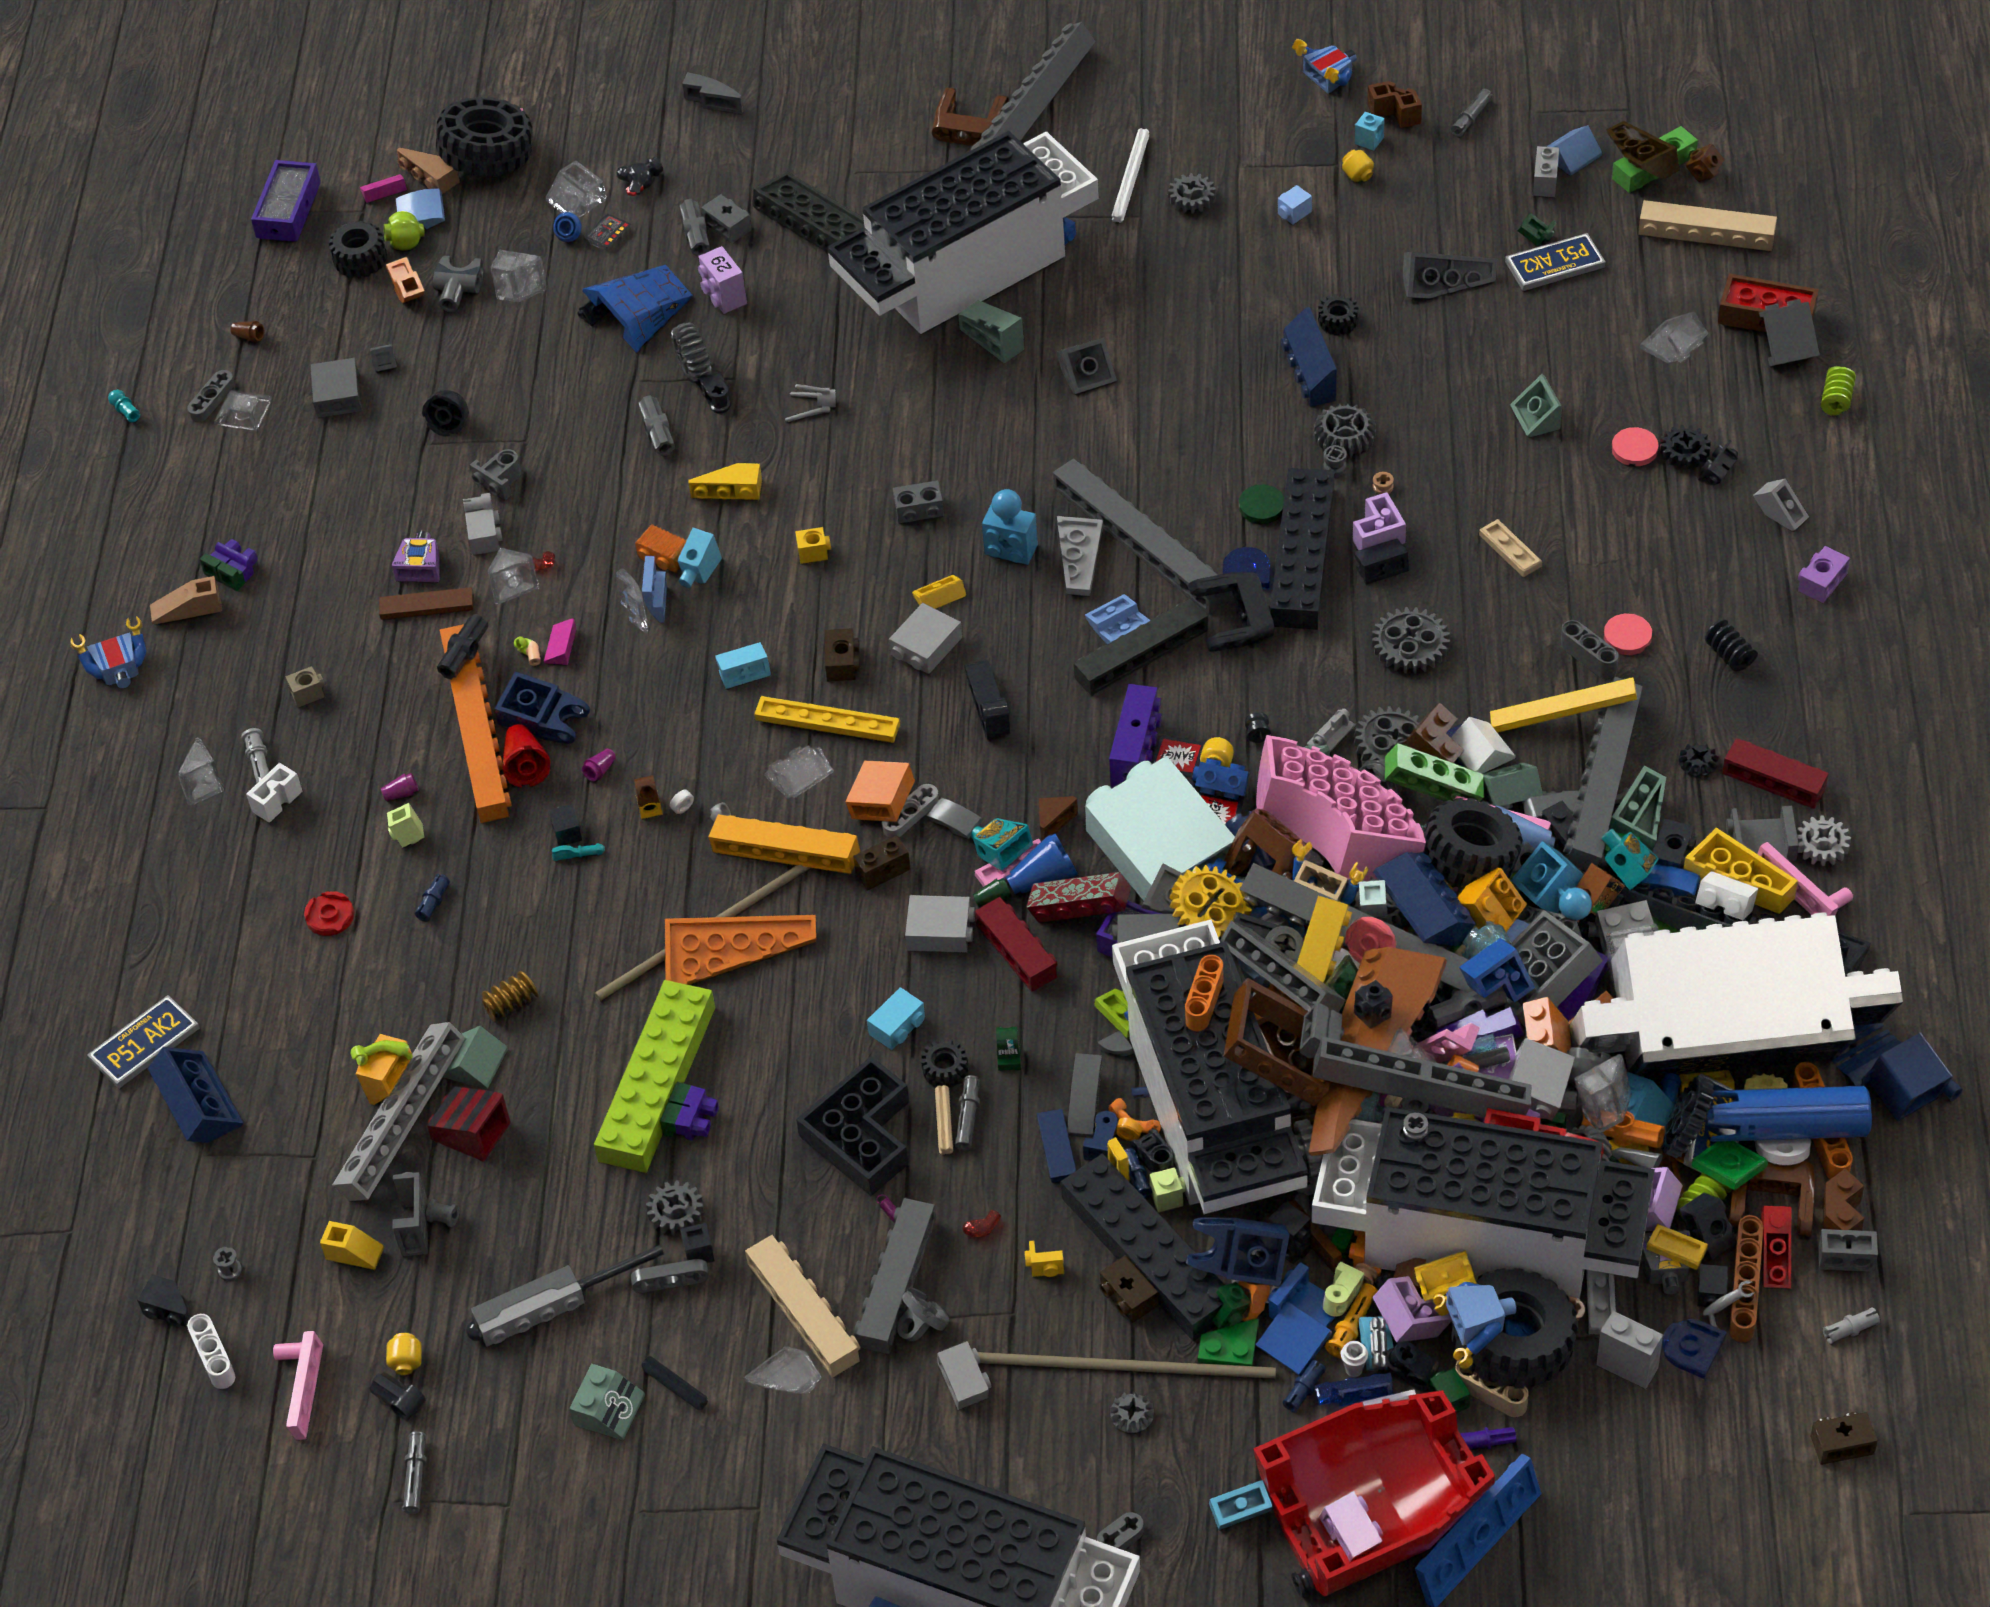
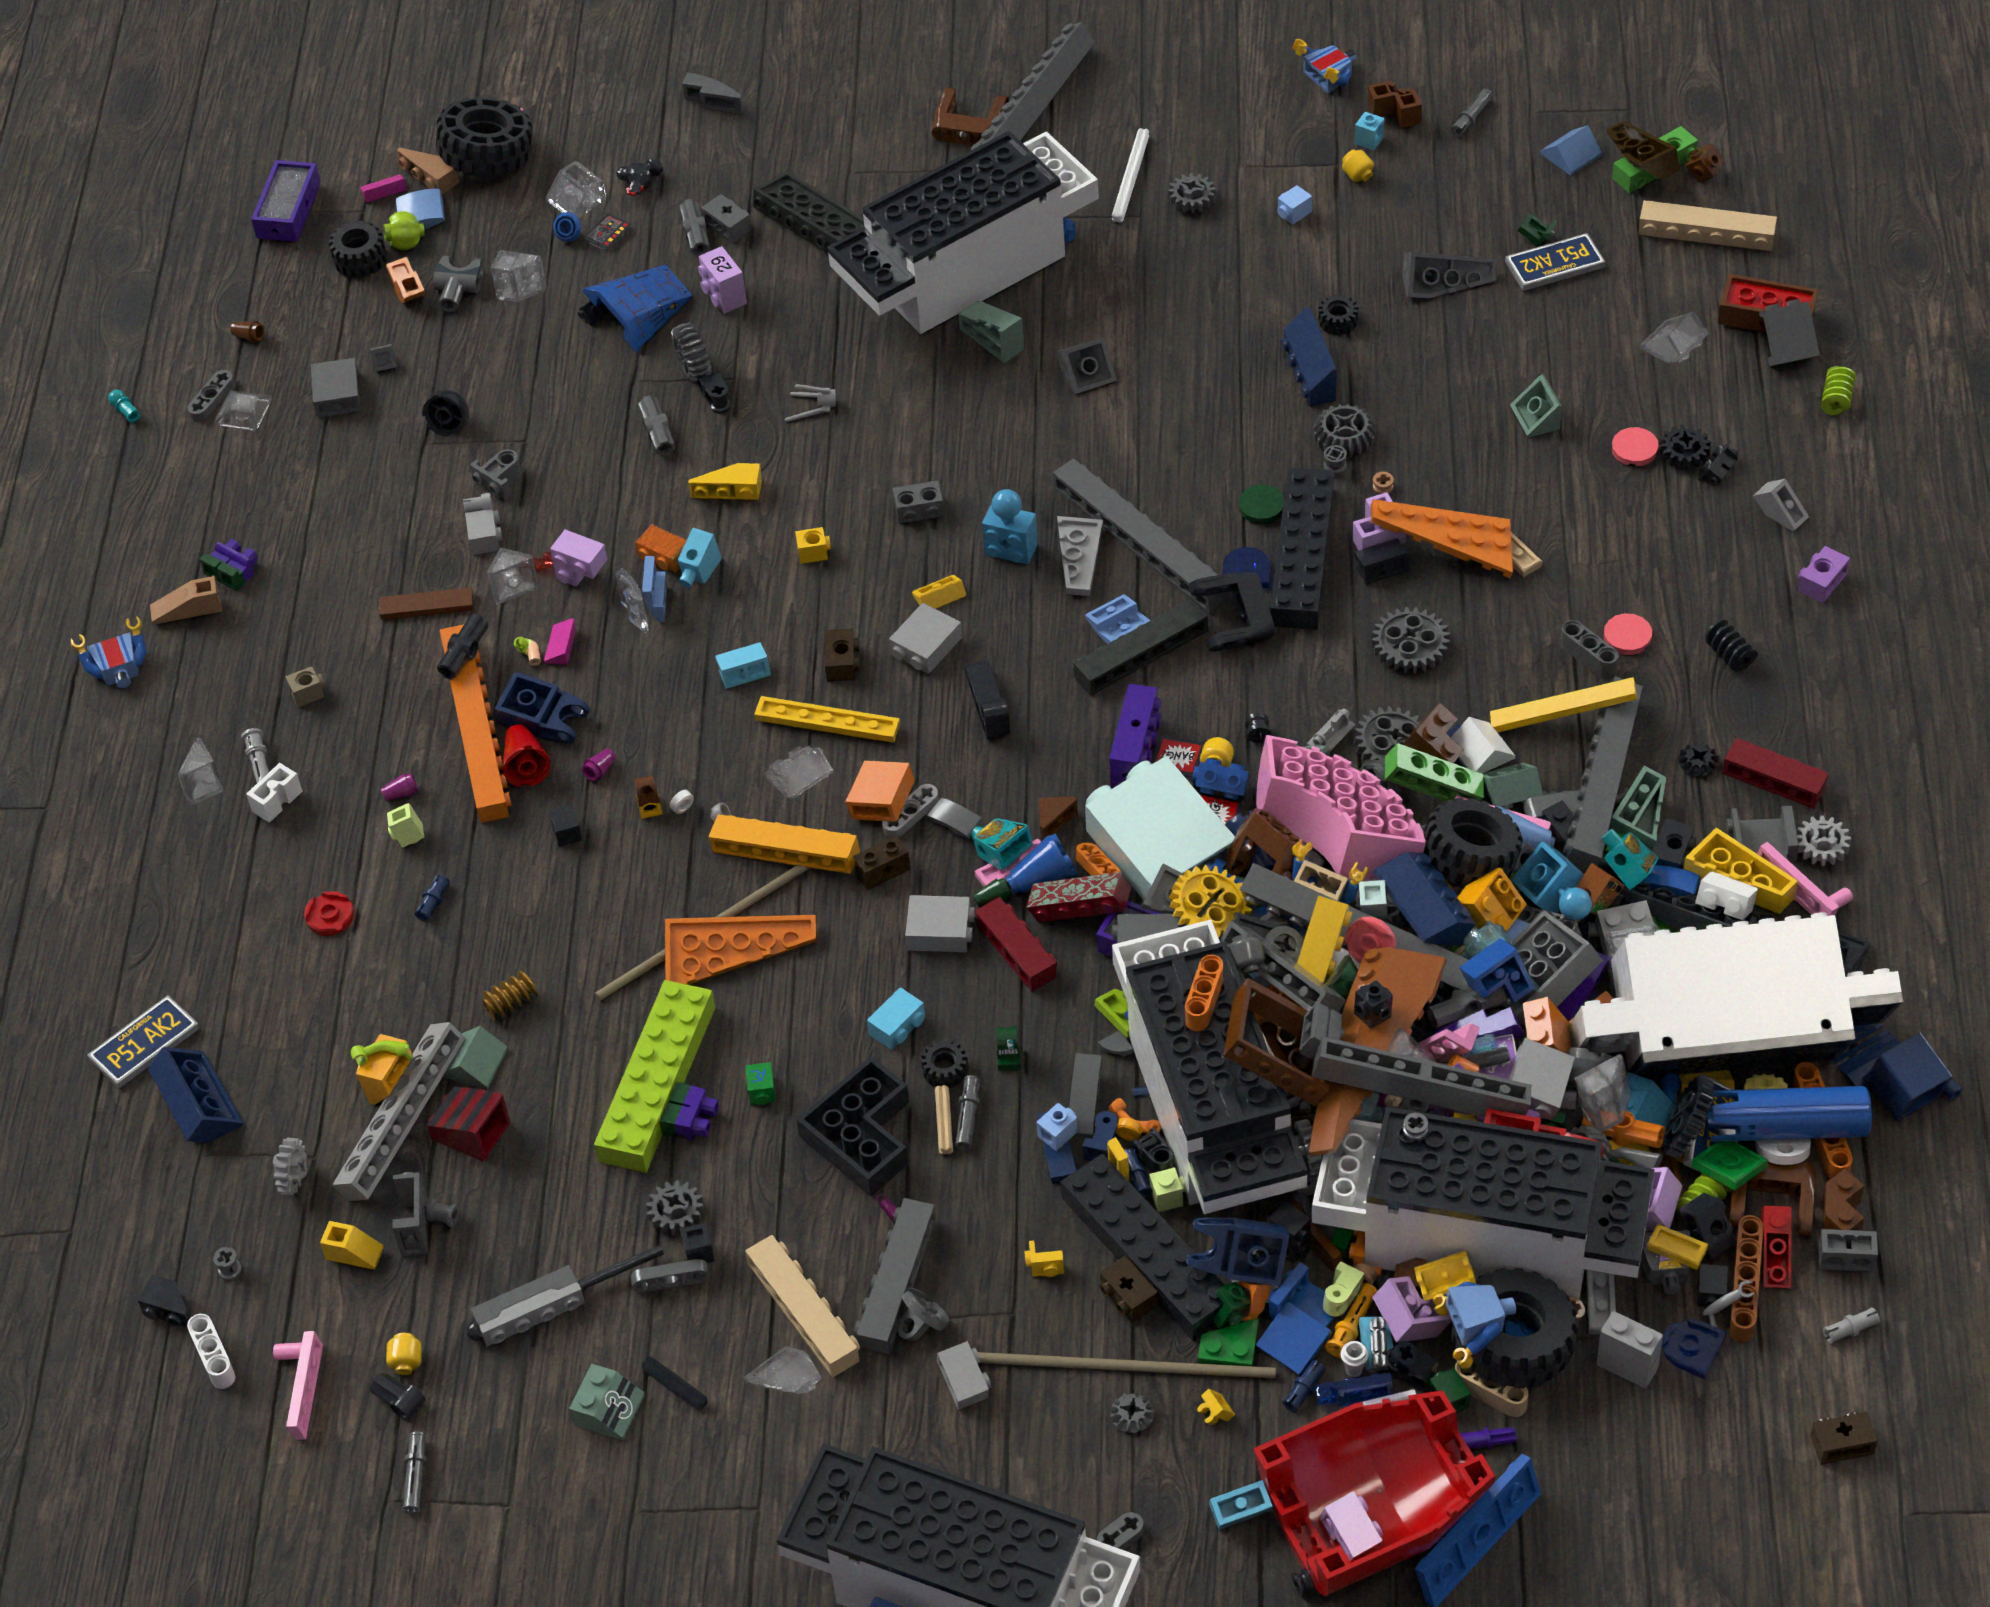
medium lavender torso [392,531,440,582] -> none
teal piece [552,843,605,861] -> none
clear red arm [963,1210,1001,1237] -> none
light grey brick [1533,146,1559,197] -> none
none -> light grey gear [273,1137,308,1195]
none -> lavender brick [550,530,607,586]
none -> green brick [745,1062,776,1105]
none -> light blue brick [1036,1103,1078,1151]
none -> orange beam [1076,843,1121,876]
none -> yellow tile [1197,1389,1235,1425]
none -> dark grey head [1228,933,1265,974]
none -> orange wing [1371,499,1513,578]

